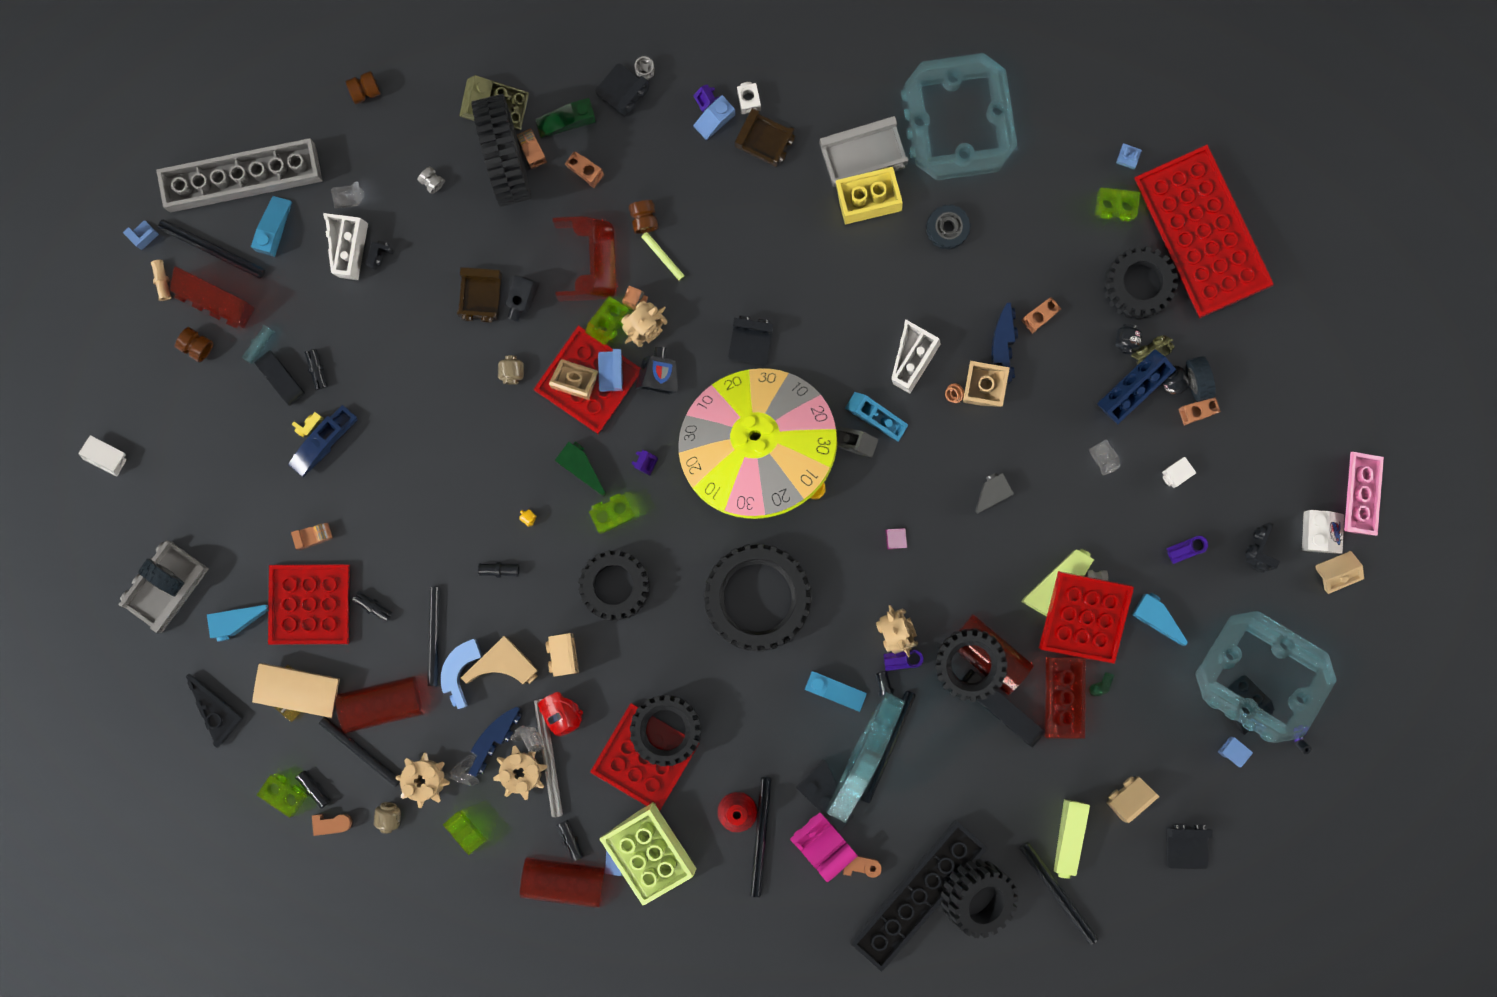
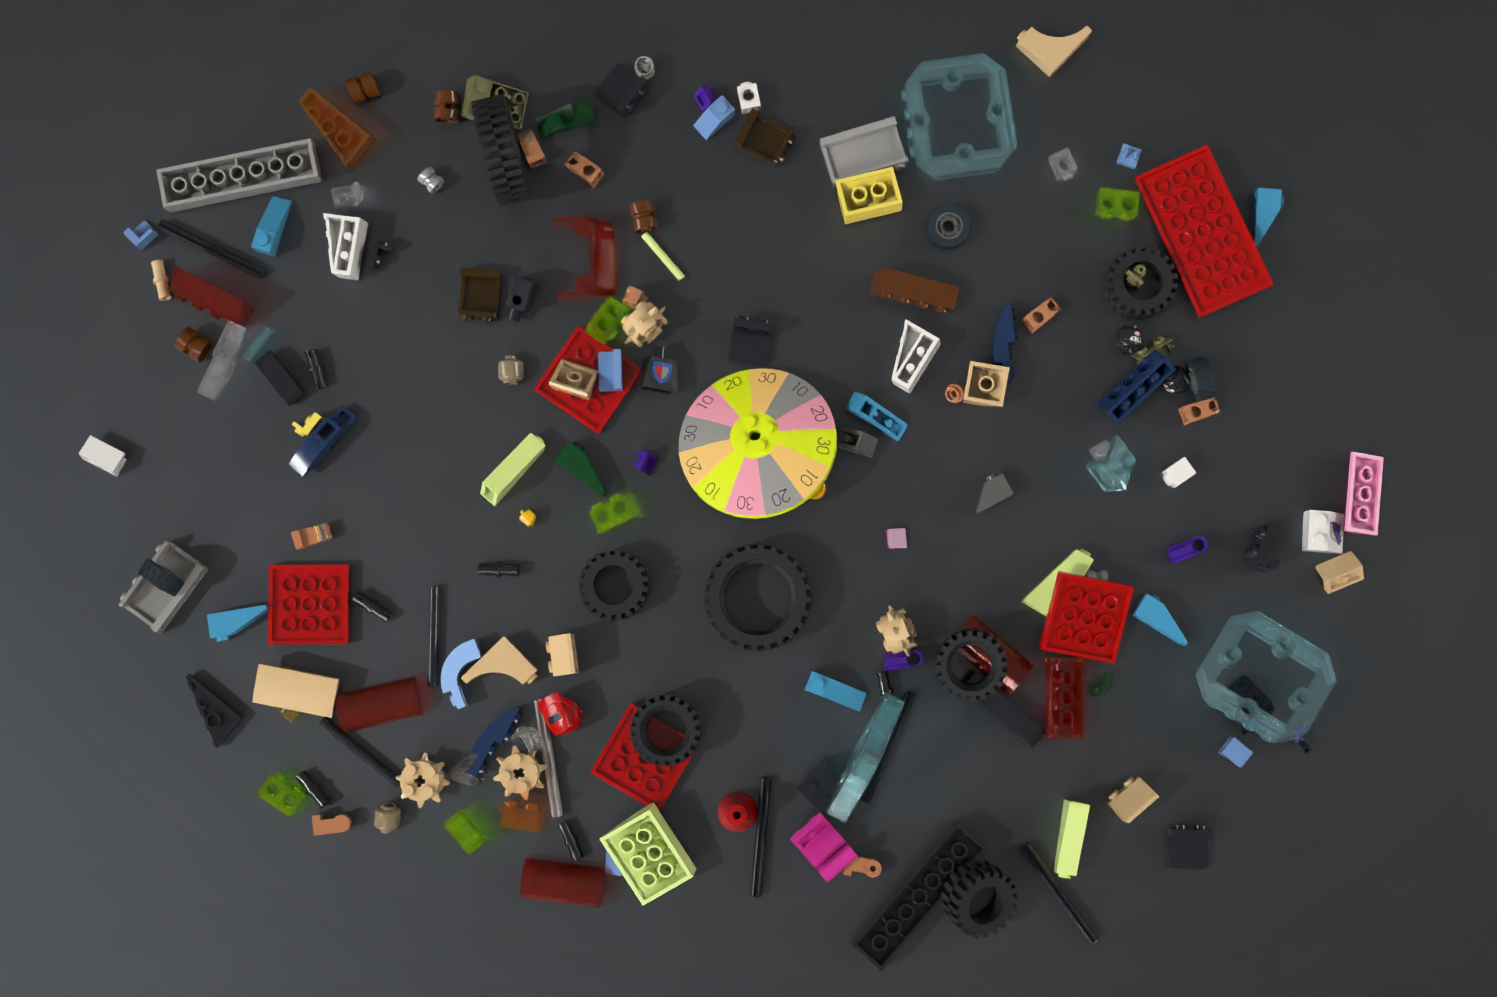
none -> clear slope [197,320,247,401]
none -> clear orange wedge [298,87,376,169]
none -> reddish brown wheel [434,90,460,124]
none -> yellowish green slope [480,433,546,506]
none -> clear orange bracket [499,800,543,833]
none -> reddish brown wedge [869,267,959,314]
none -> tan arch [1016,25,1092,77]
none -> clear brick [1048,148,1078,181]
none -> clear light blue bracket [1086,435,1136,492]
none -> olive hinge [1124,264,1147,290]
none -> dark azure slope [1251,187,1284,247]

